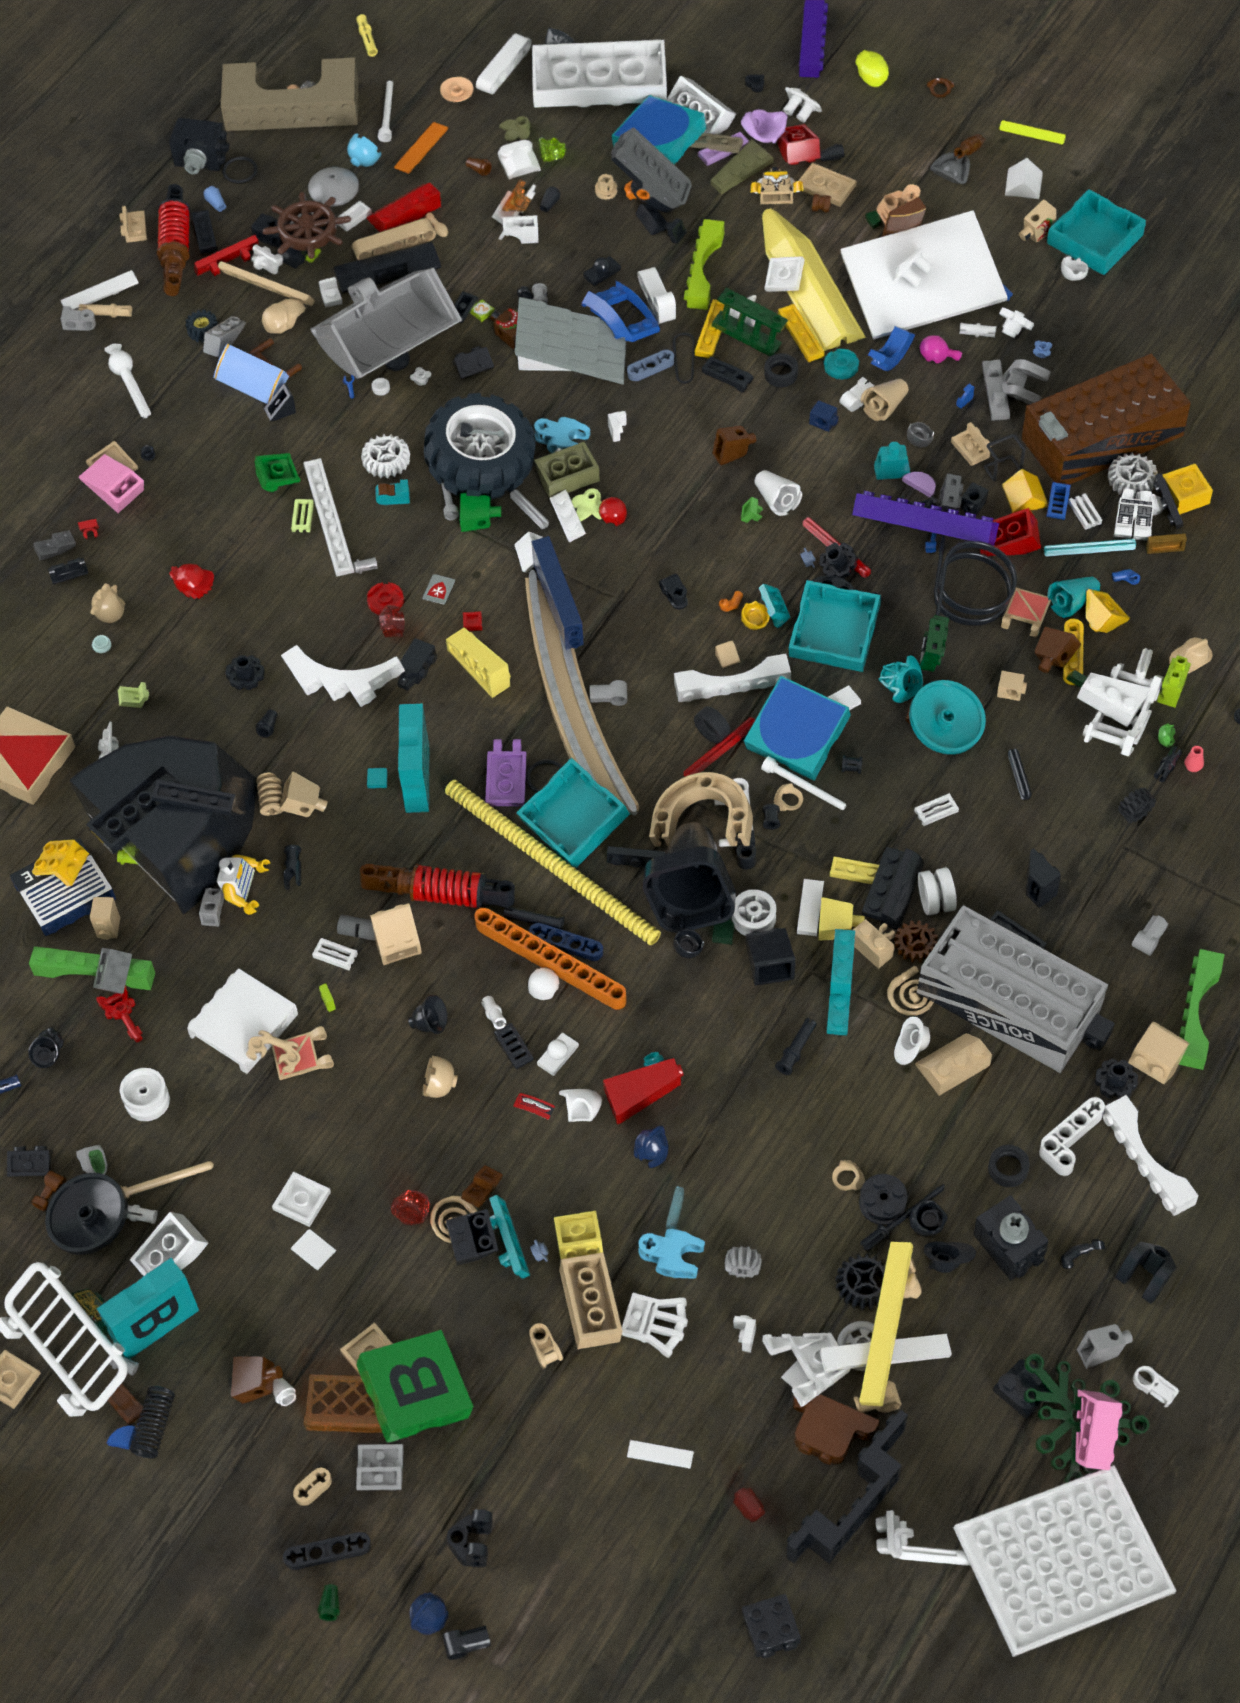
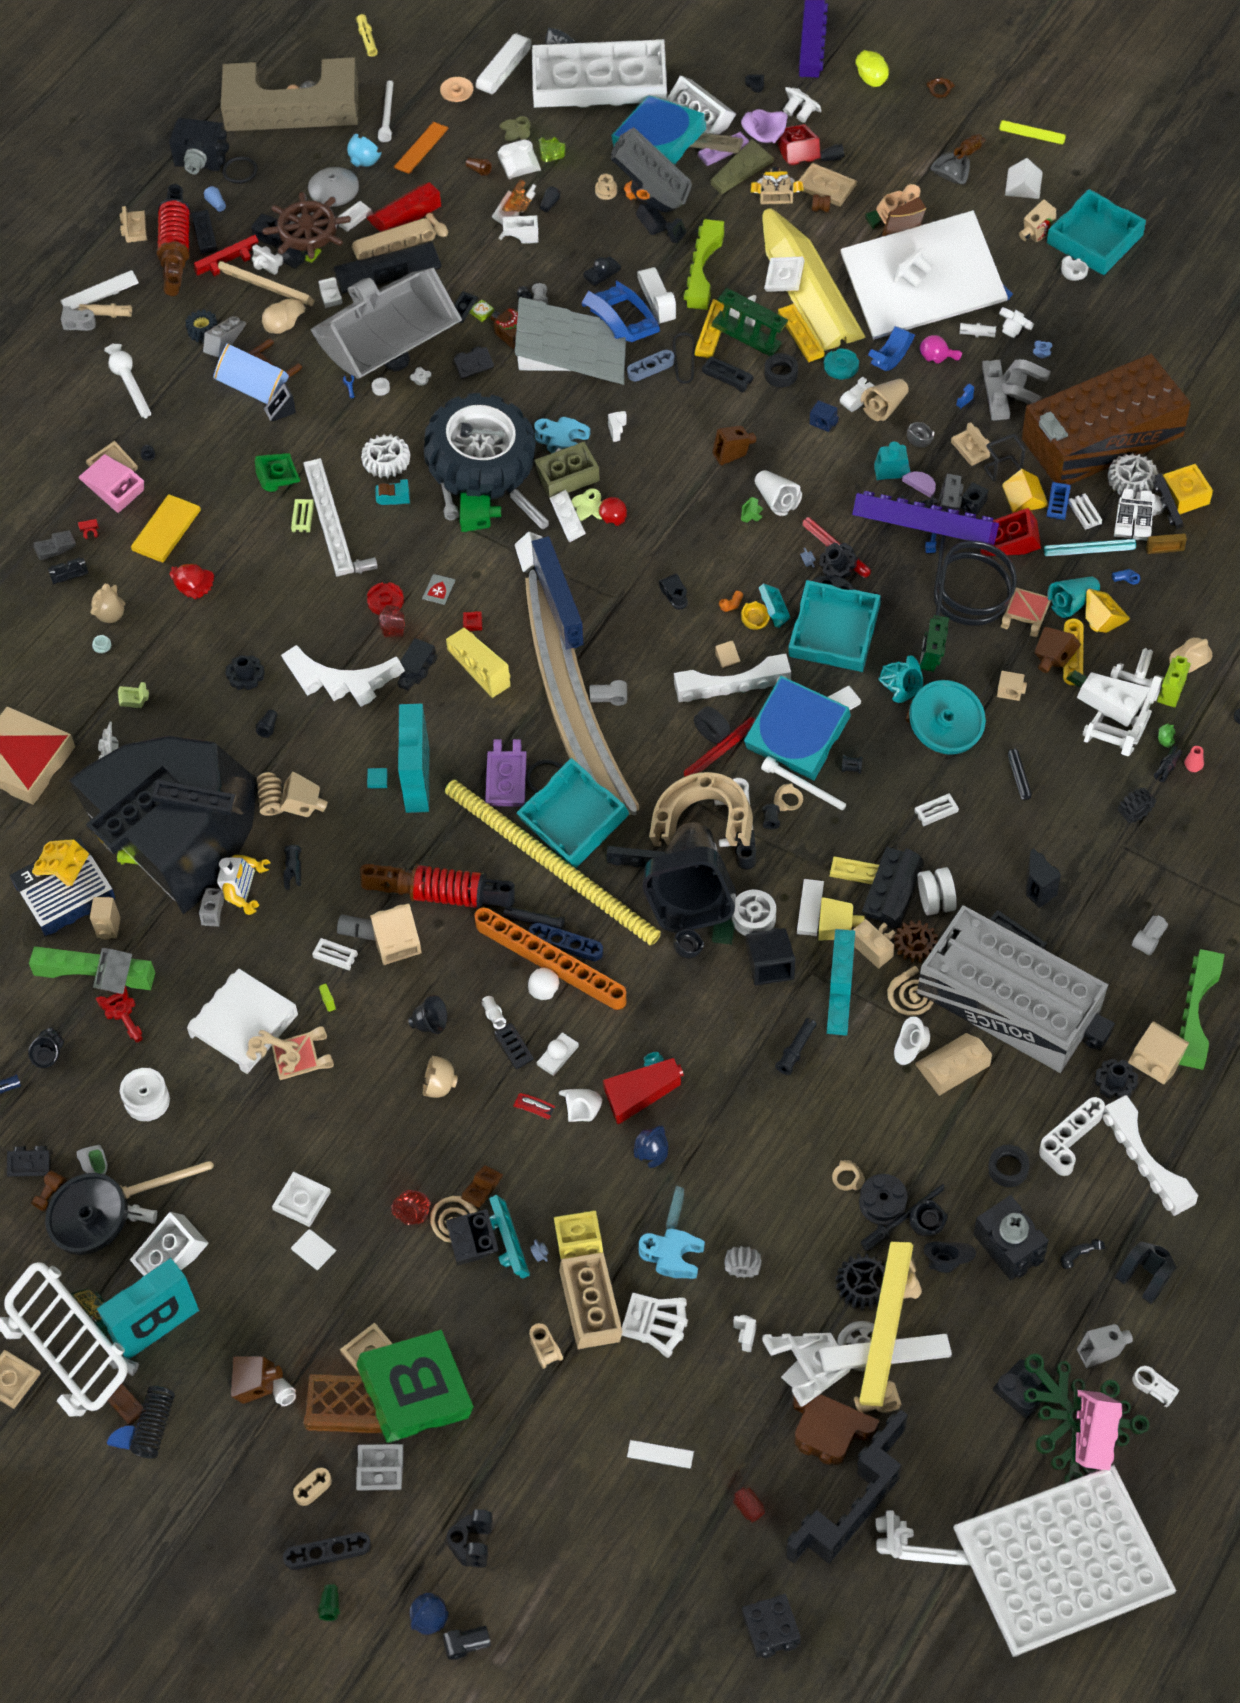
none -> yellow tile [131,494,200,563]

